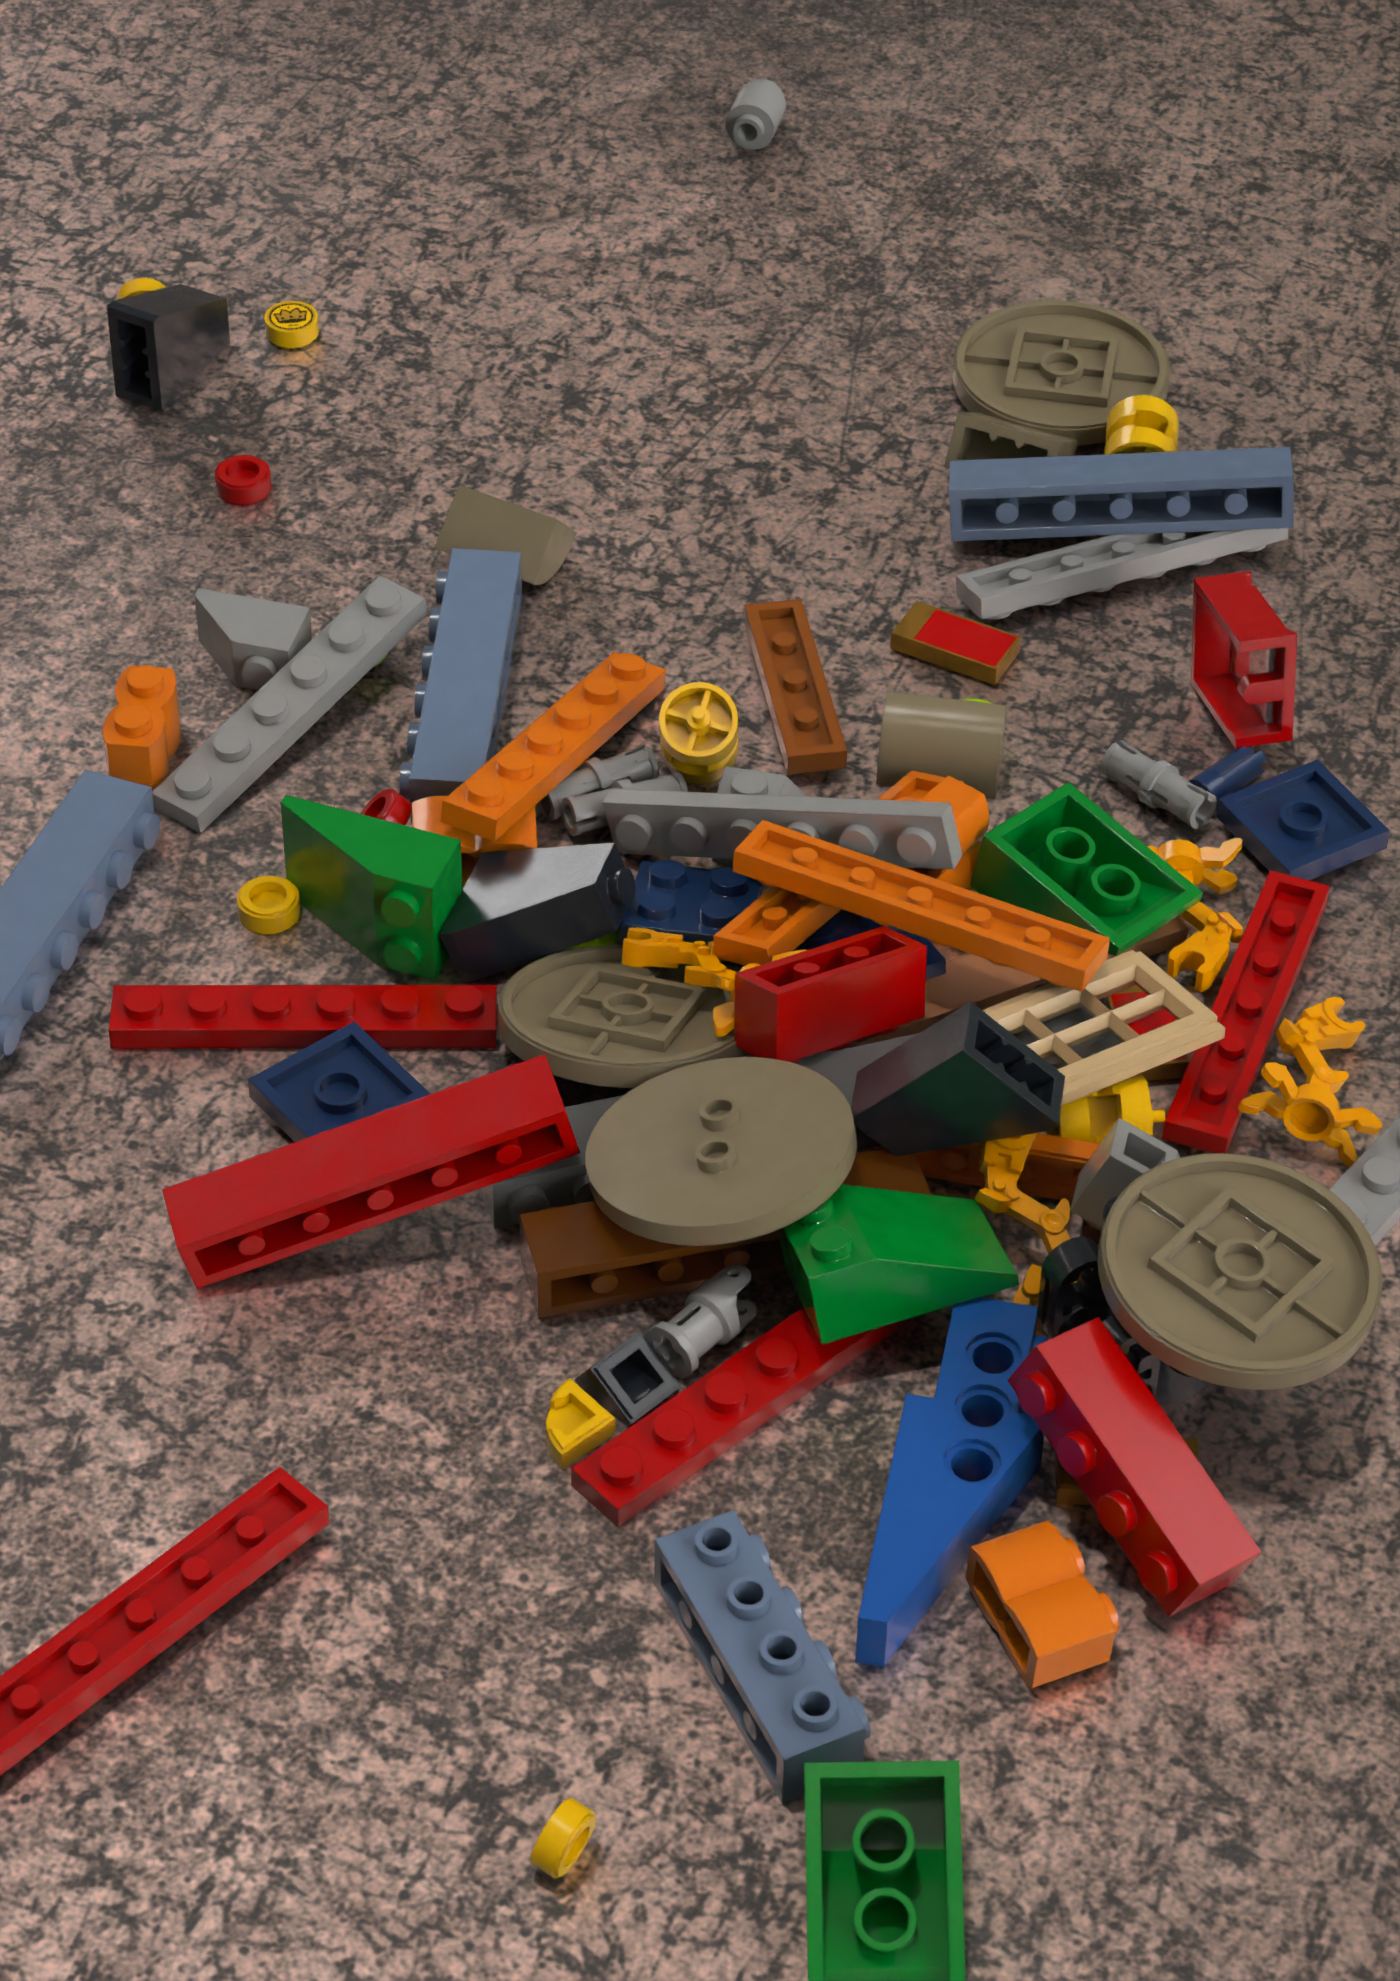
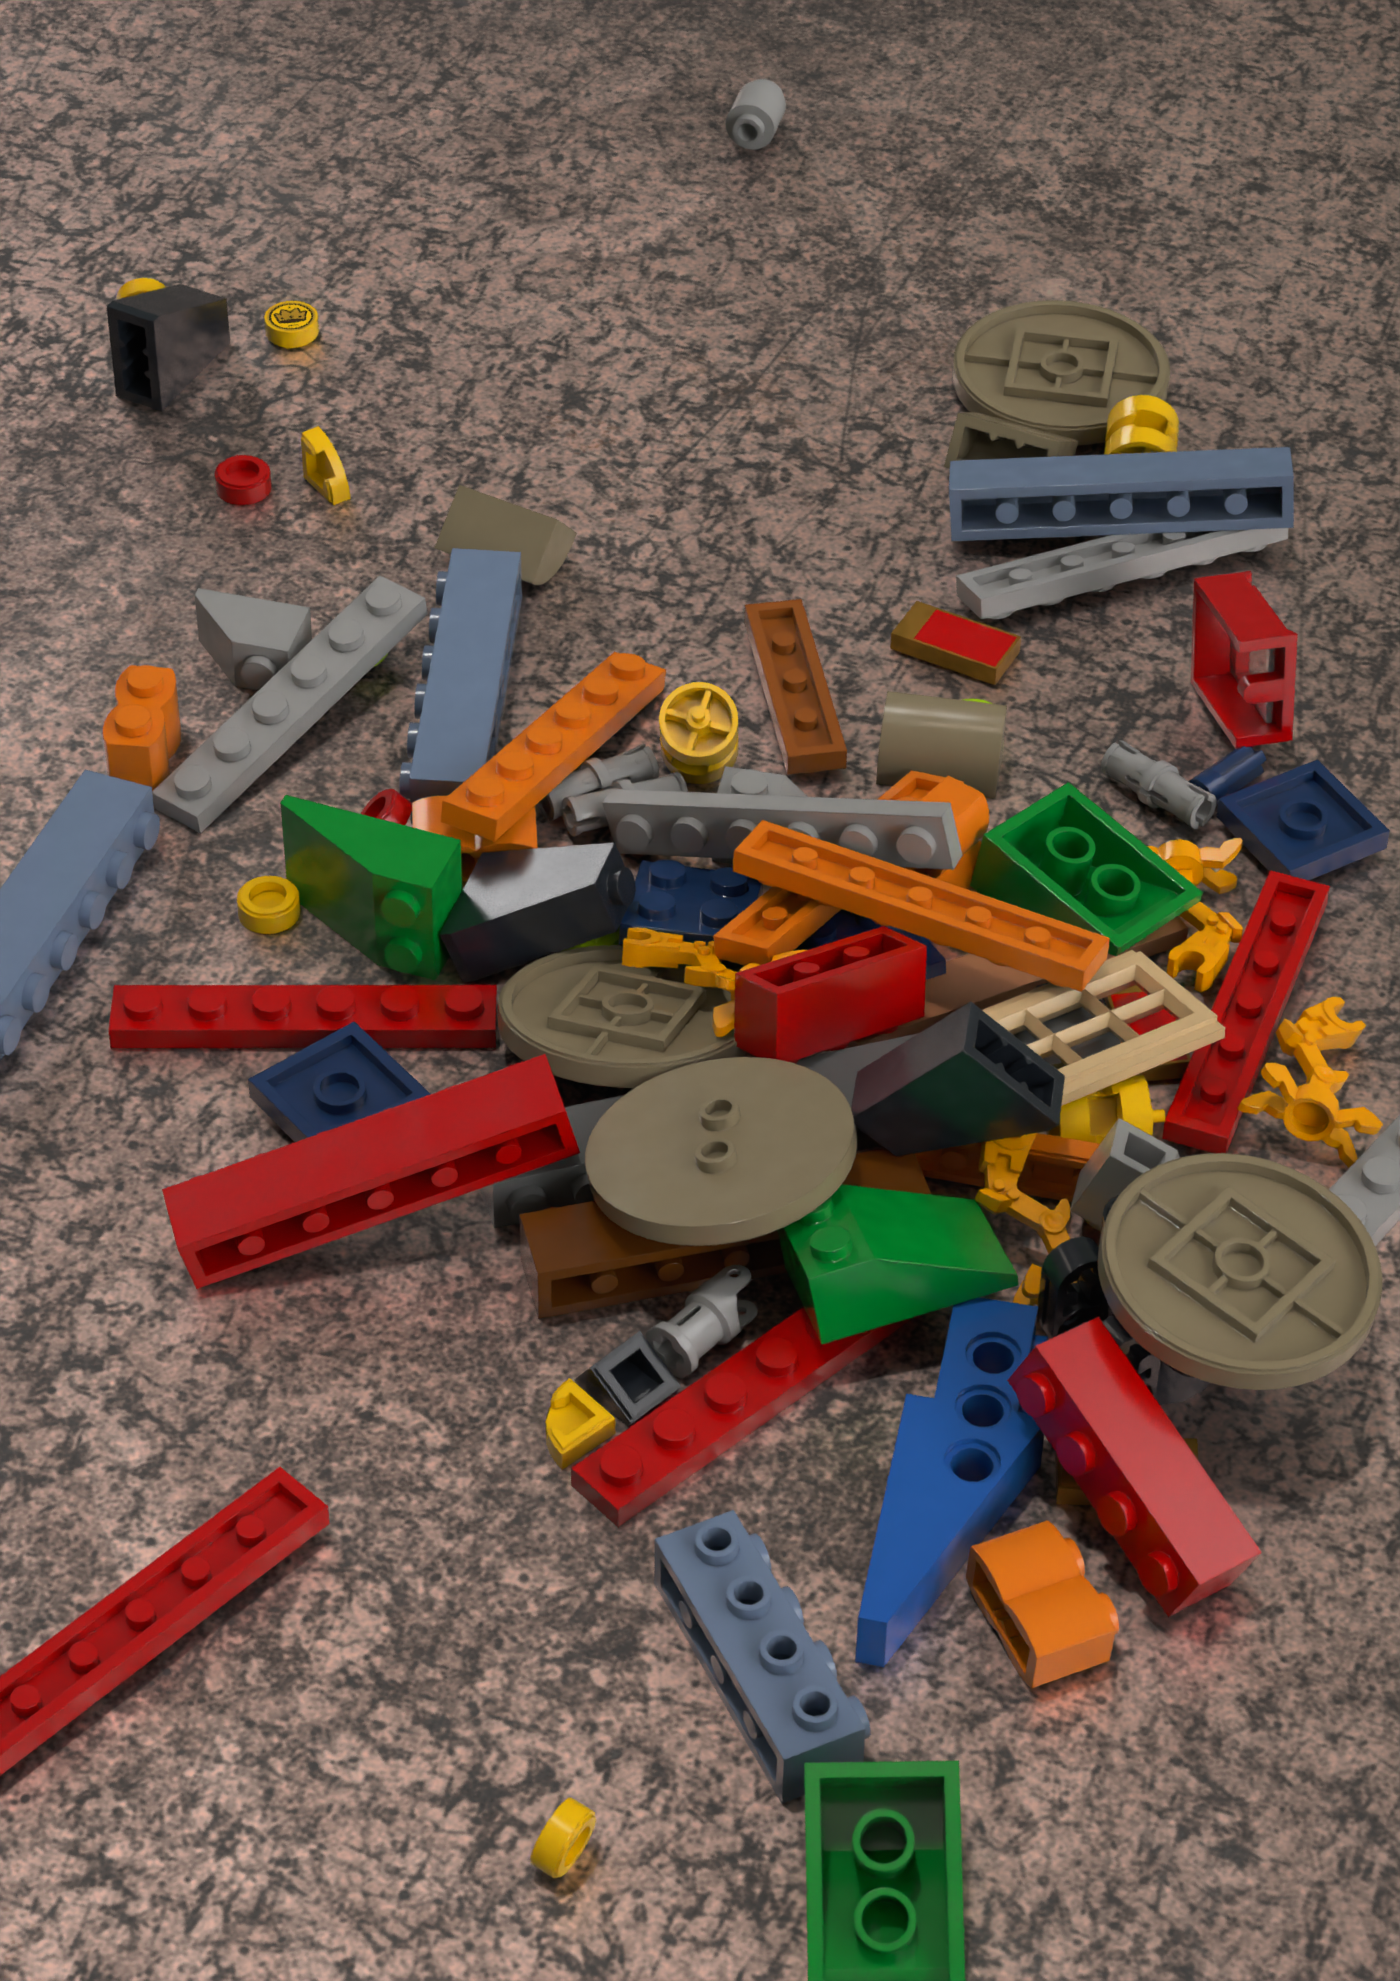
none -> yellow tile [301,426,351,505]

